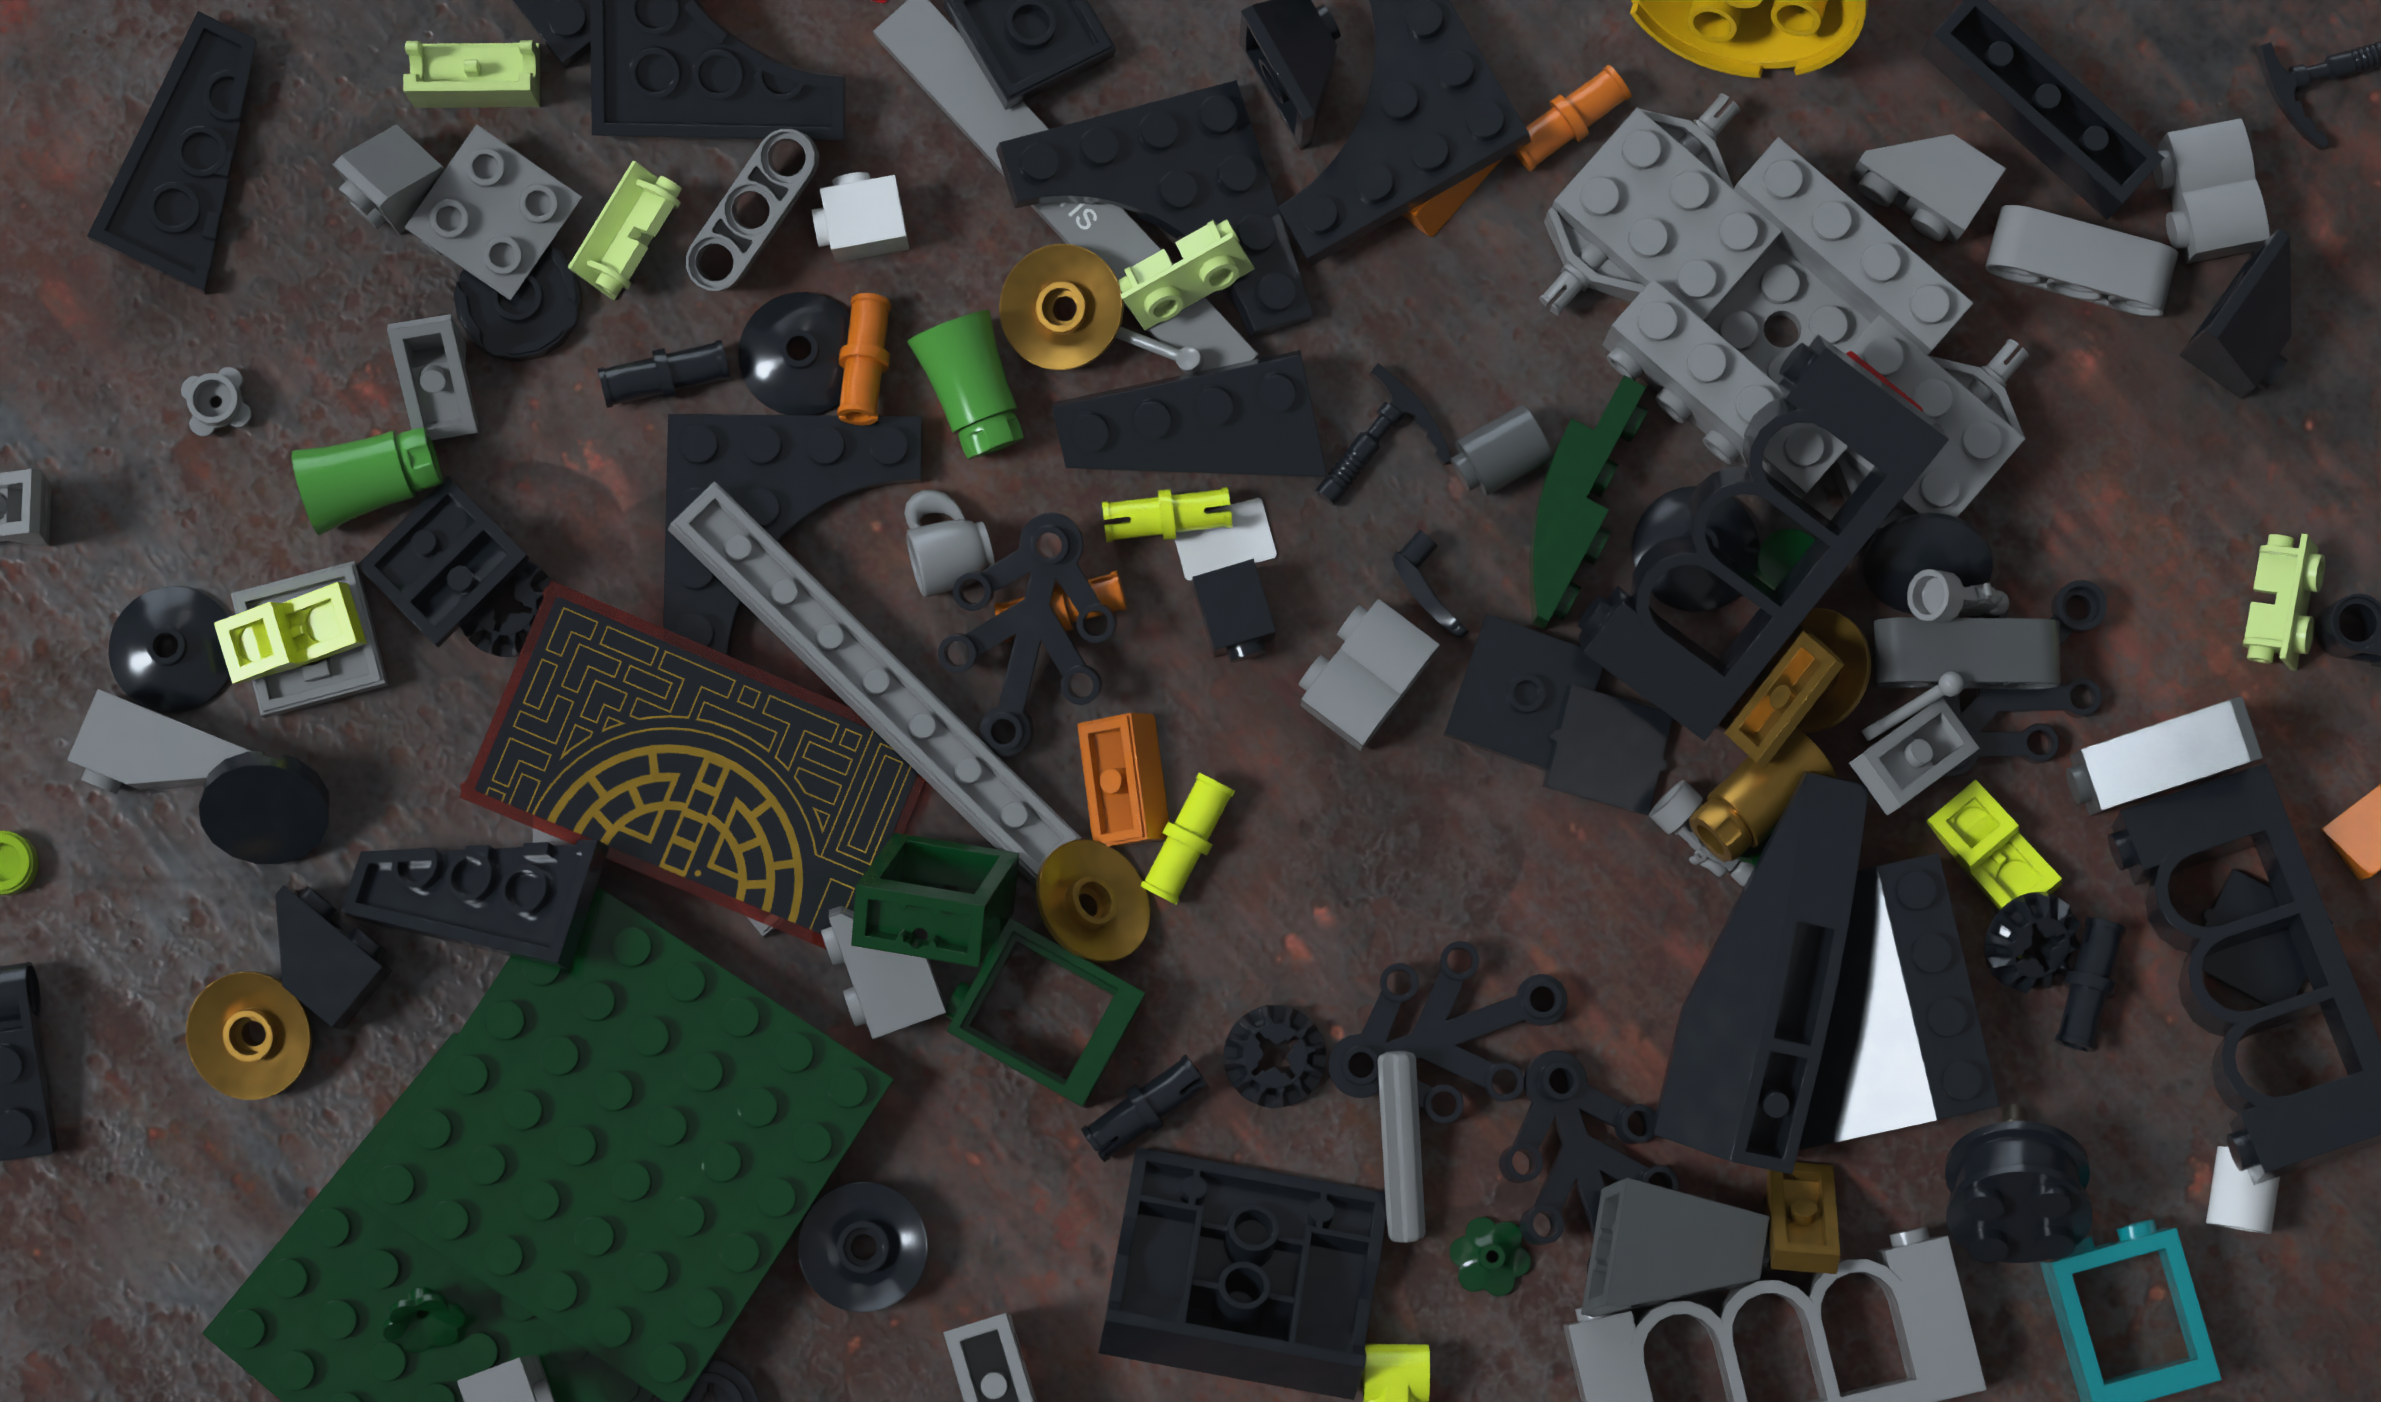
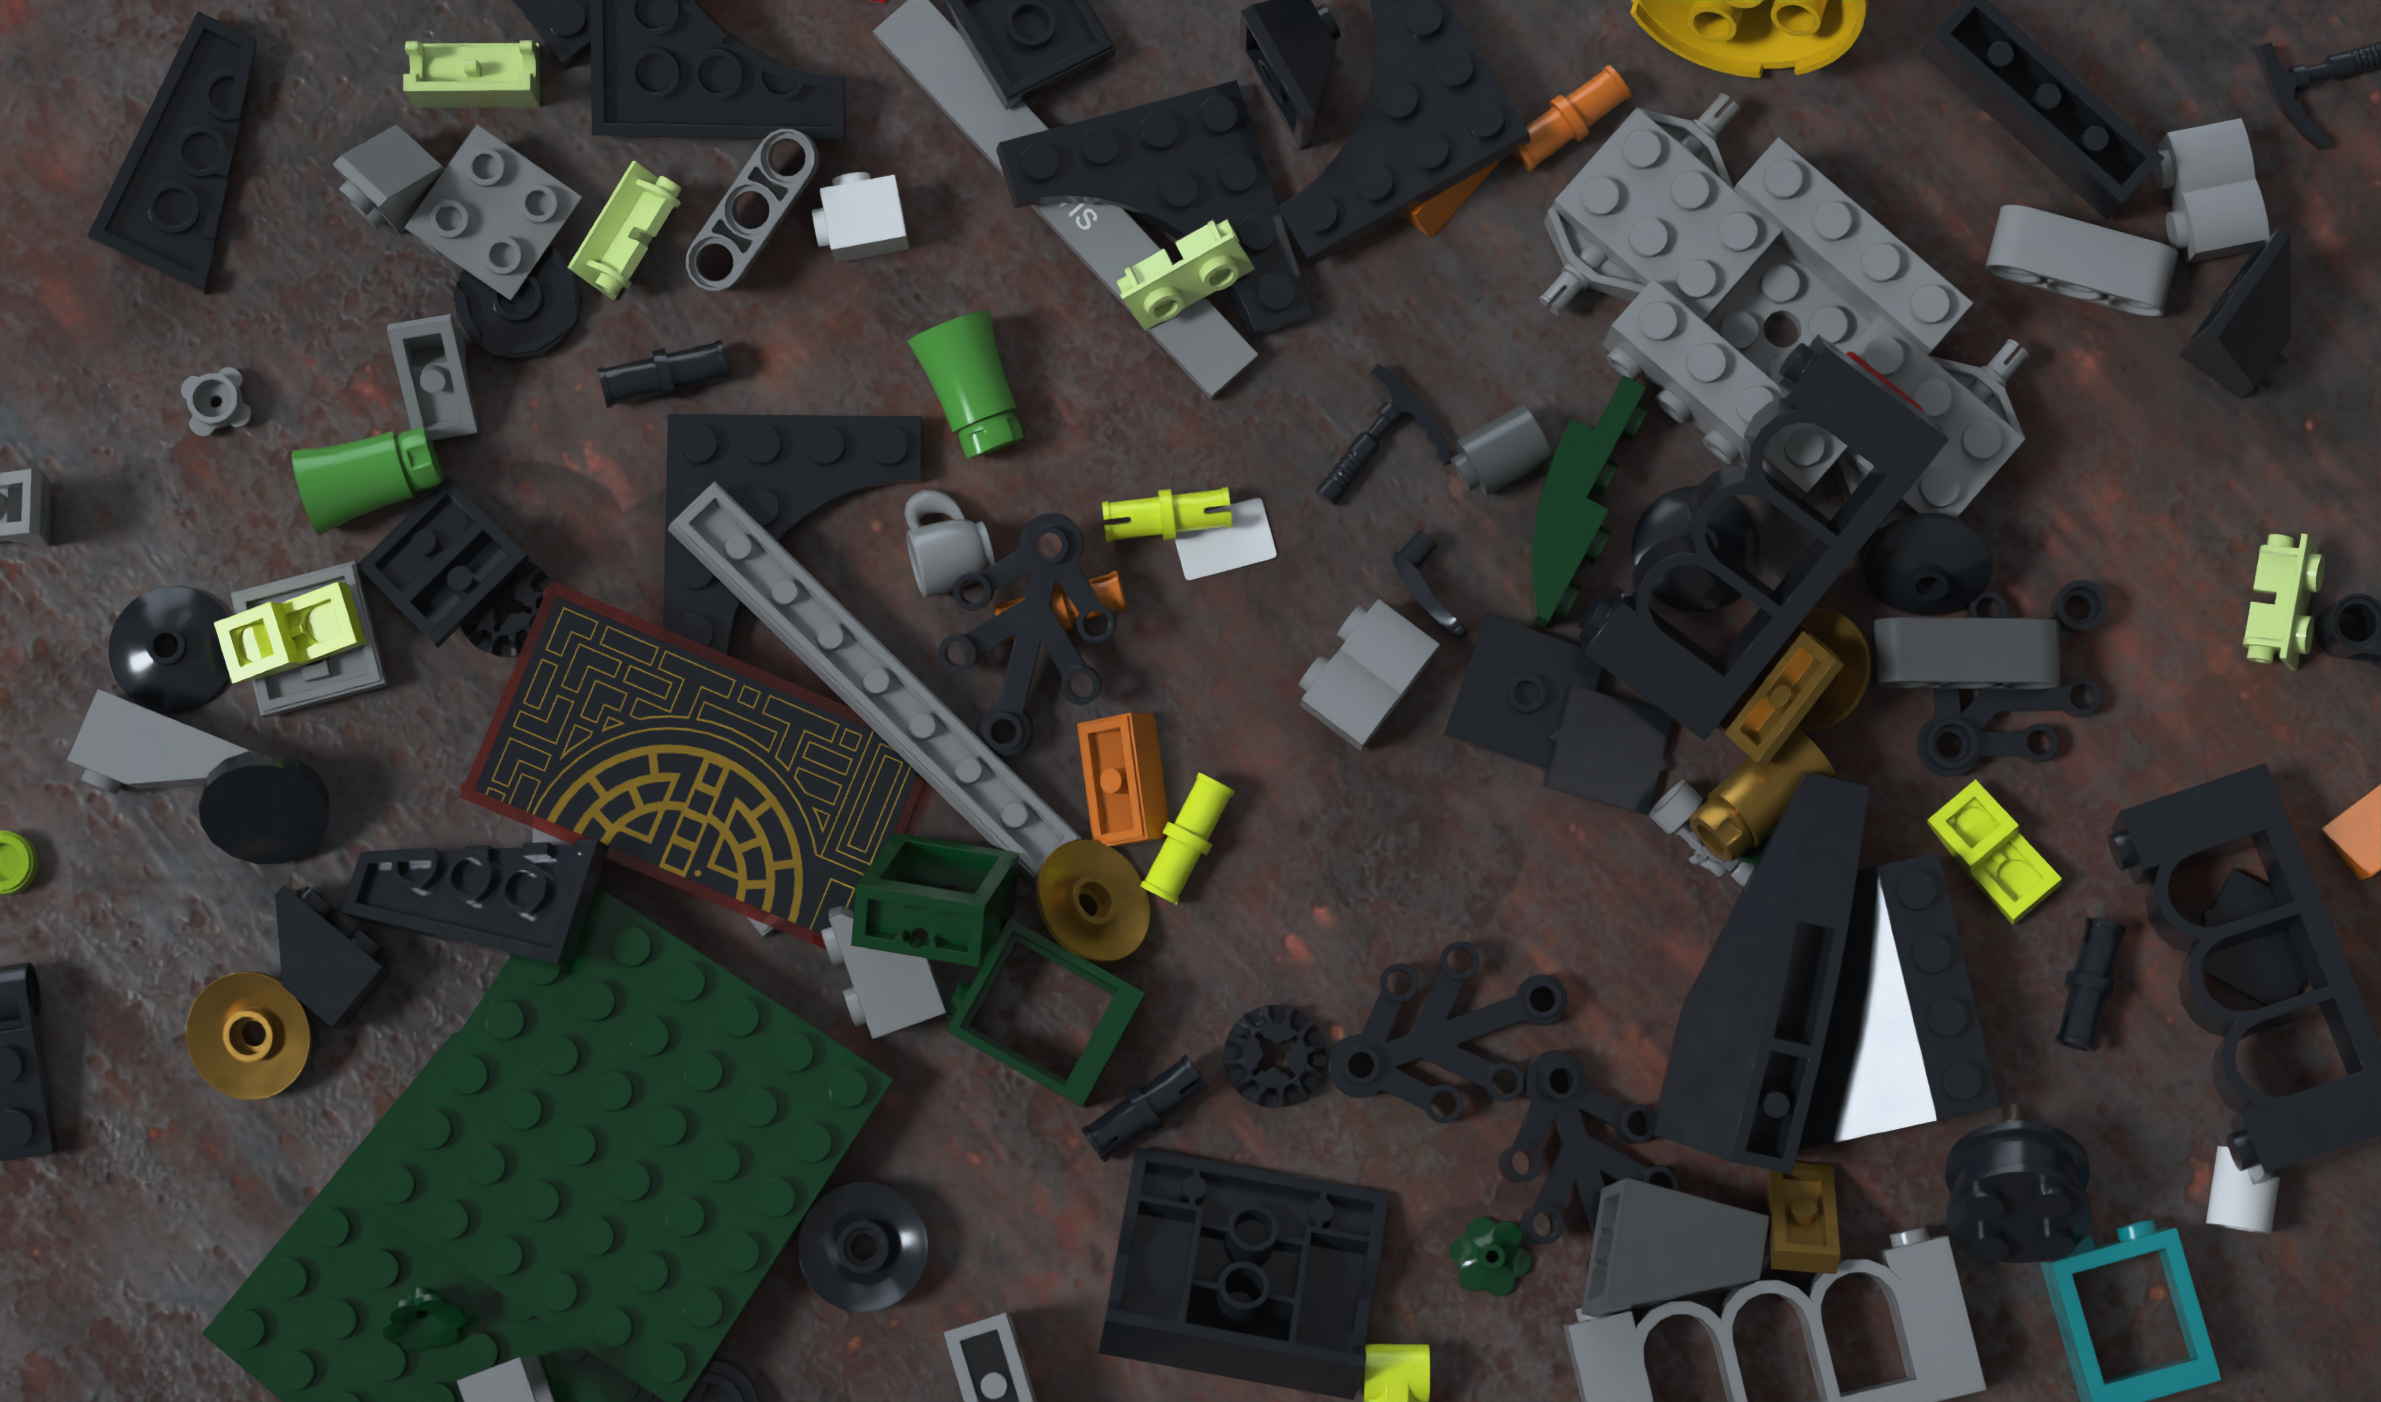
black dish [738,292,851,415] -> none
orange pin [837,293,892,426] -> none
pearl gold dish [999,244,1124,371] -> none
black wing [1052,350,1327,477] -> none
light grey hinge [1116,326,1204,374] -> none
black brick [1192,558,1276,663] -> none
light grey axle [1377,1051,1426,1243] -> none
dark green tile [1756,529,1815,590] -> none
light grey slope [1849,134,2006,244] -> none
light grey slope [1849,697,1980,816] -> none
light grey hinge [1862,671,1964,741] -> none
light grey piece [1907,569,2009,622] -> none
black gear [1984,892,2082,994] -> none
slope [2066,696,2263,816] -> none

